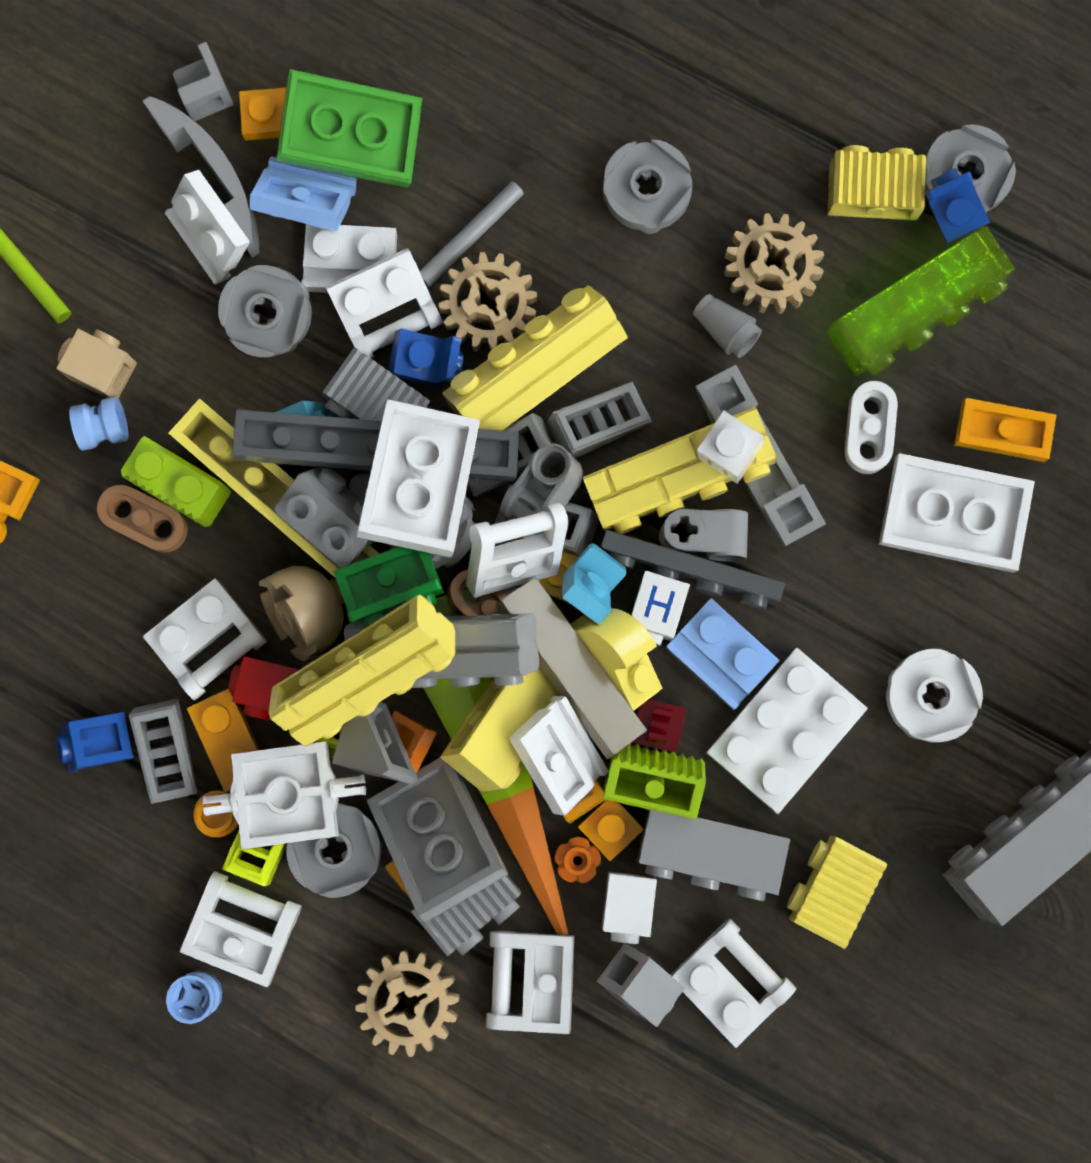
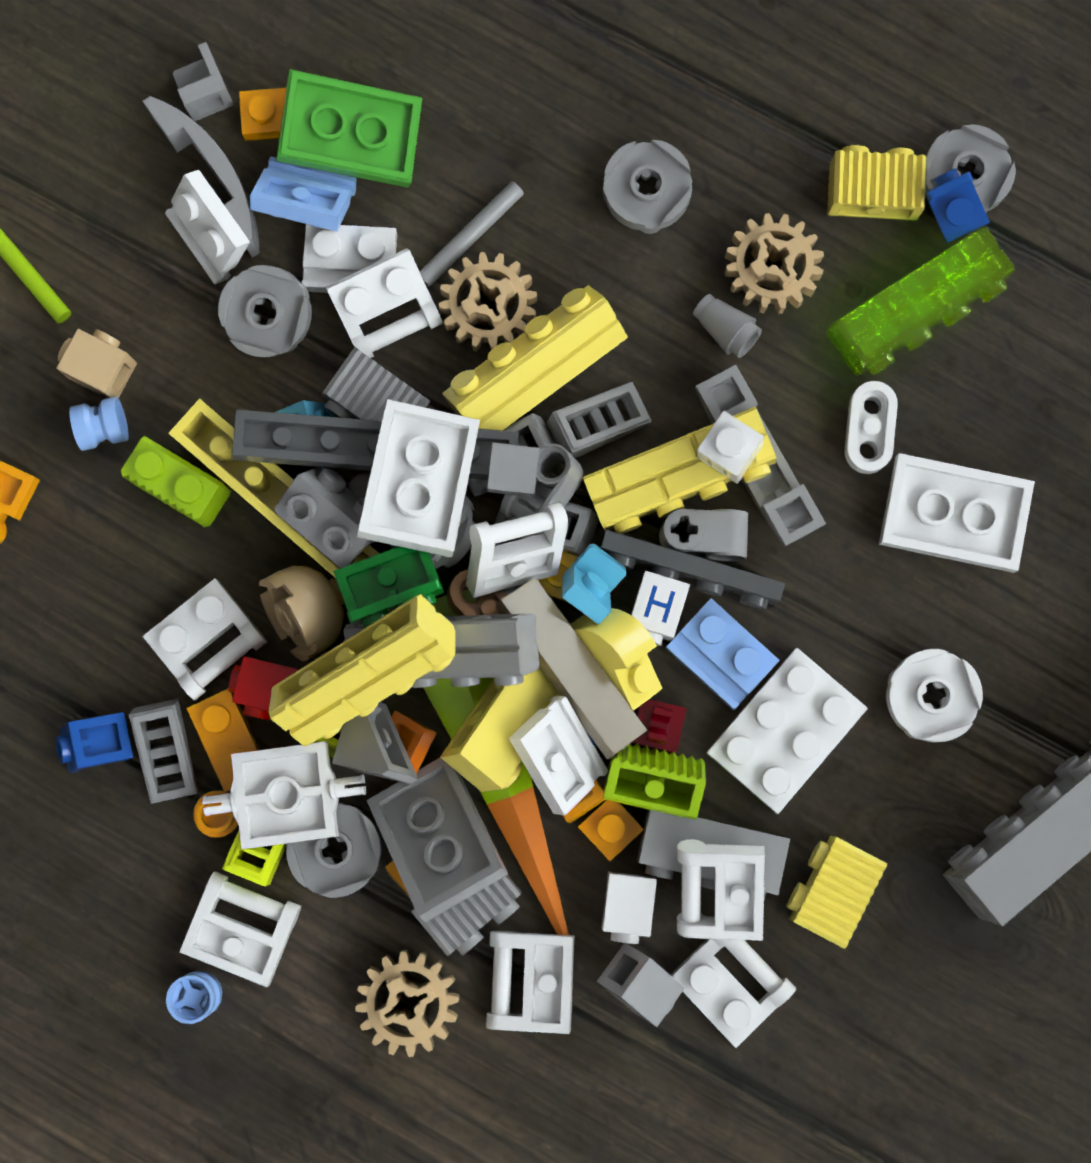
medium nougat plate [97,485,188,553] -> none
blue bracket [388,328,463,388] -> none
orange plate [555,837,601,883] -> none
light orange plate [954,398,1056,462] -> none
none -> light grey tile [487,443,539,497]
none -> white plate [677,839,765,941]

